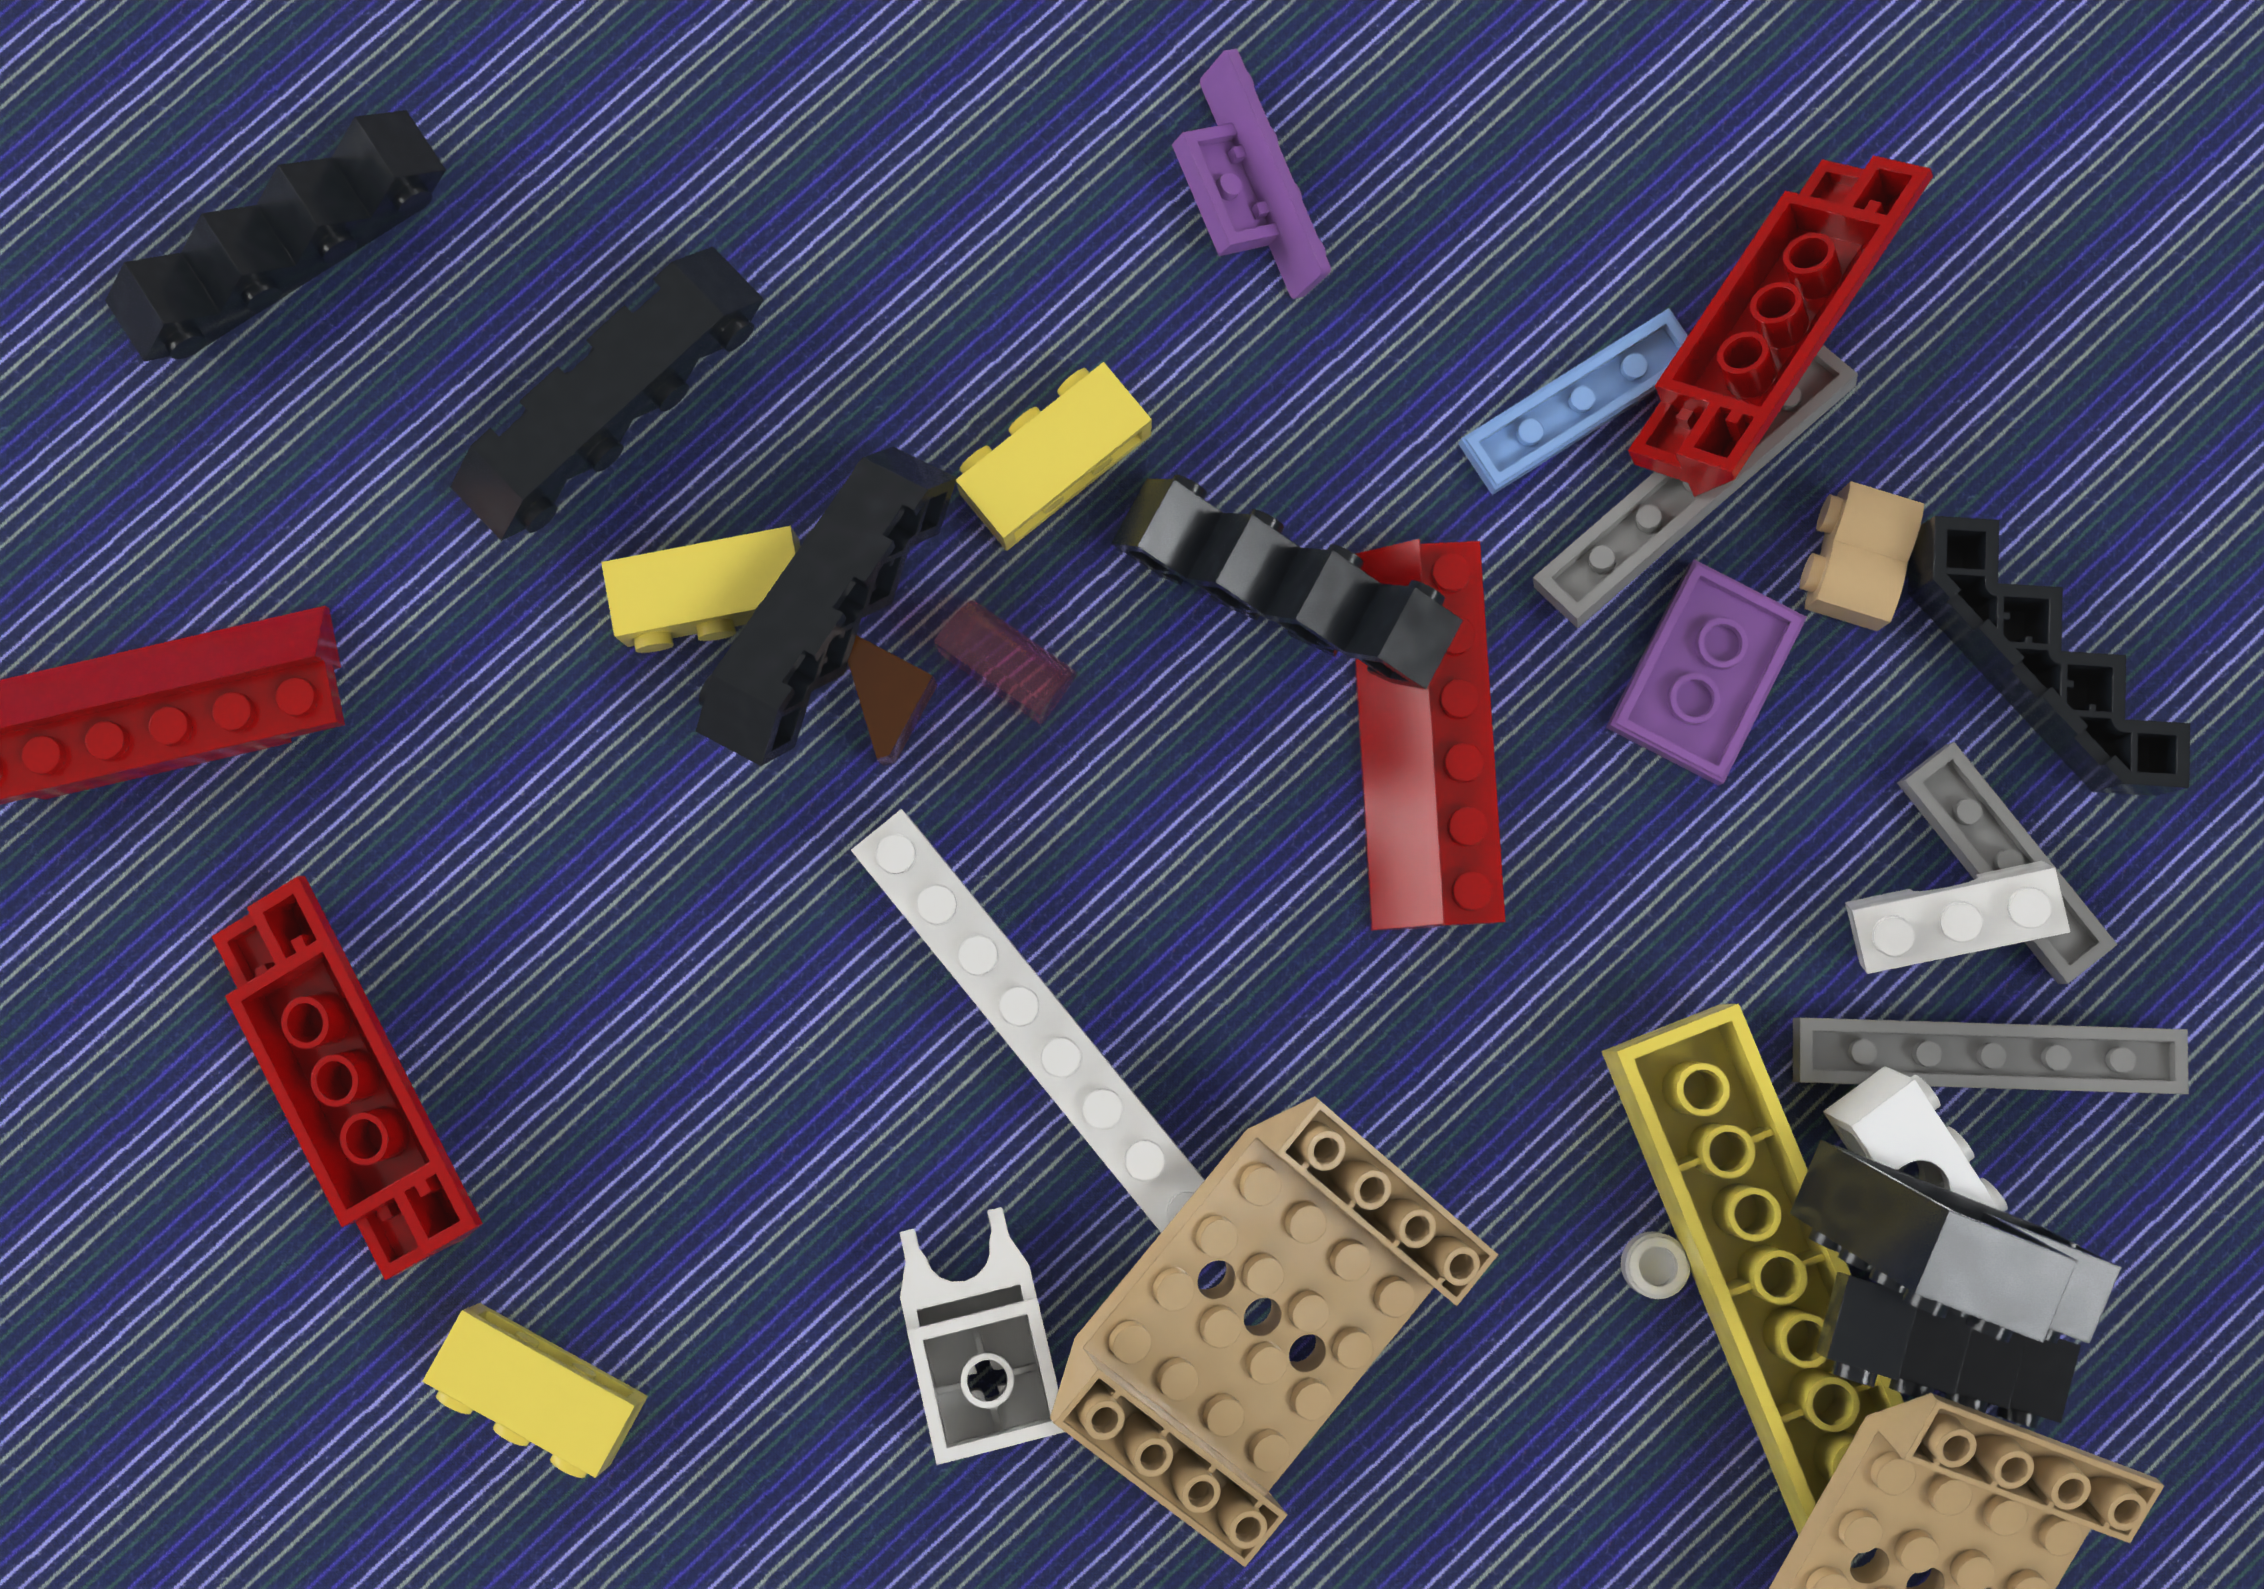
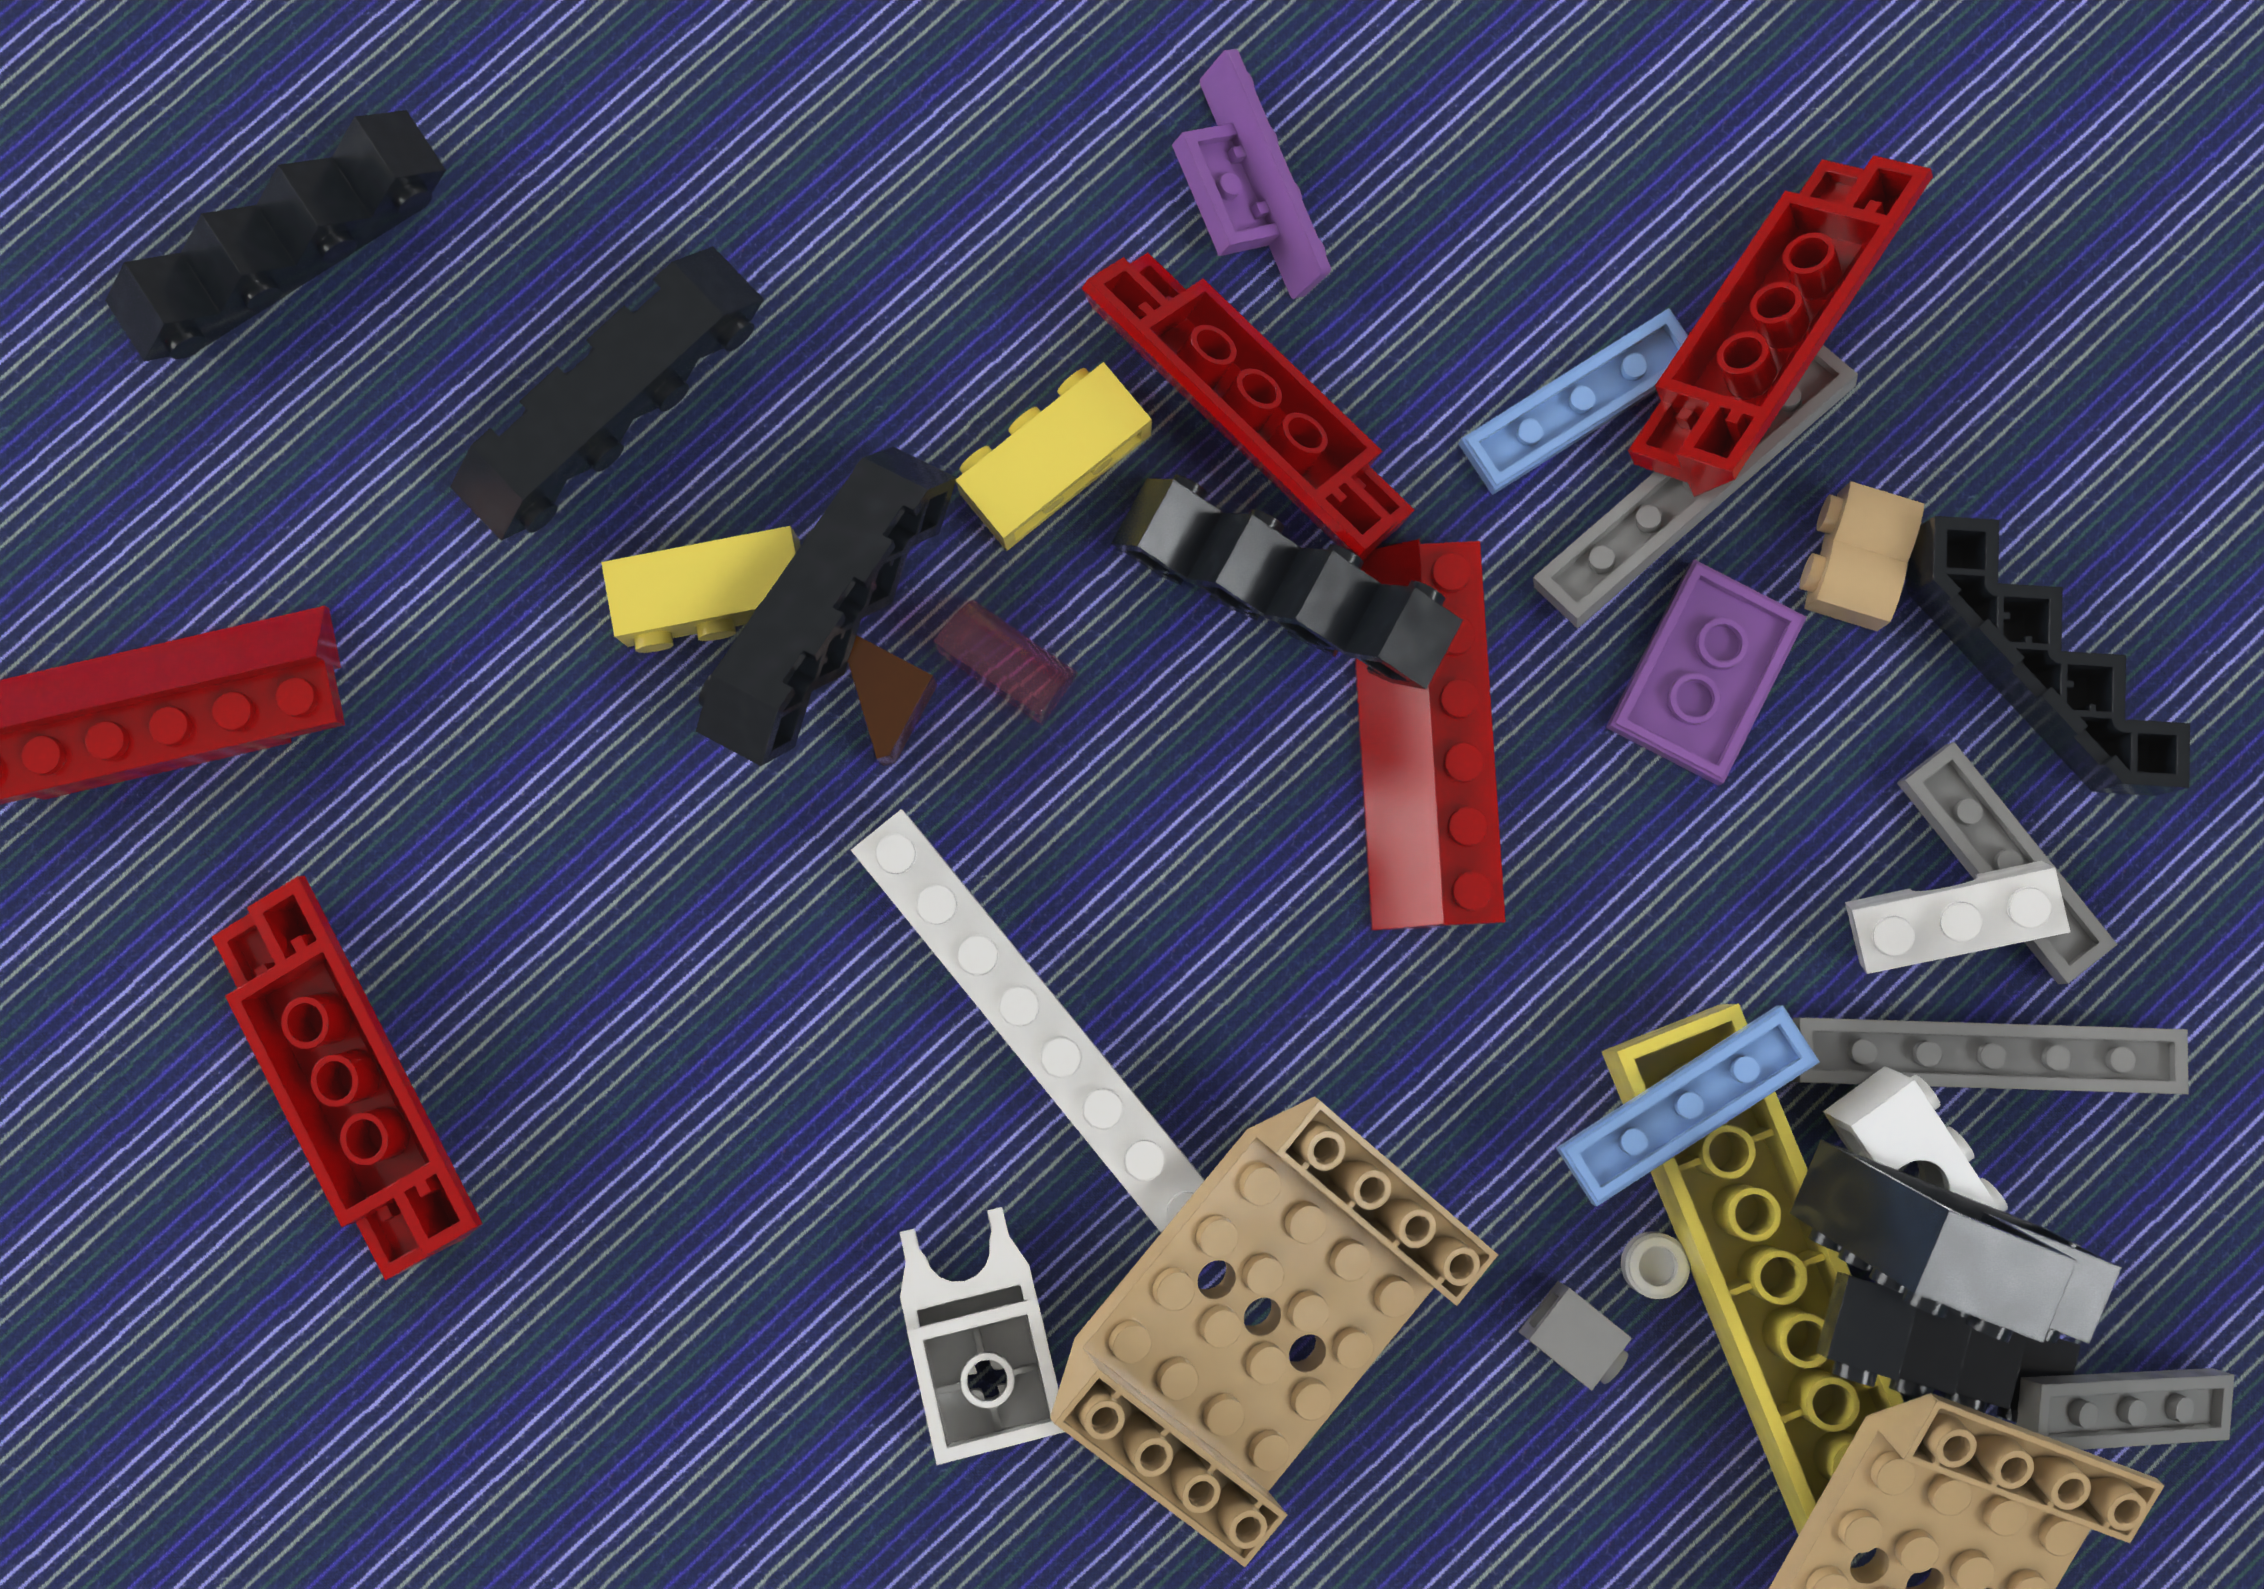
light yellow brick [422,1303,648,1478] -> none
none -> red slope [1082,252,1415,561]
none -> light grey brick [1518,1281,1632,1391]
none -> light blue tile [1556,1005,1820,1206]
none -> light grey plate [2017,1368,2234,1450]

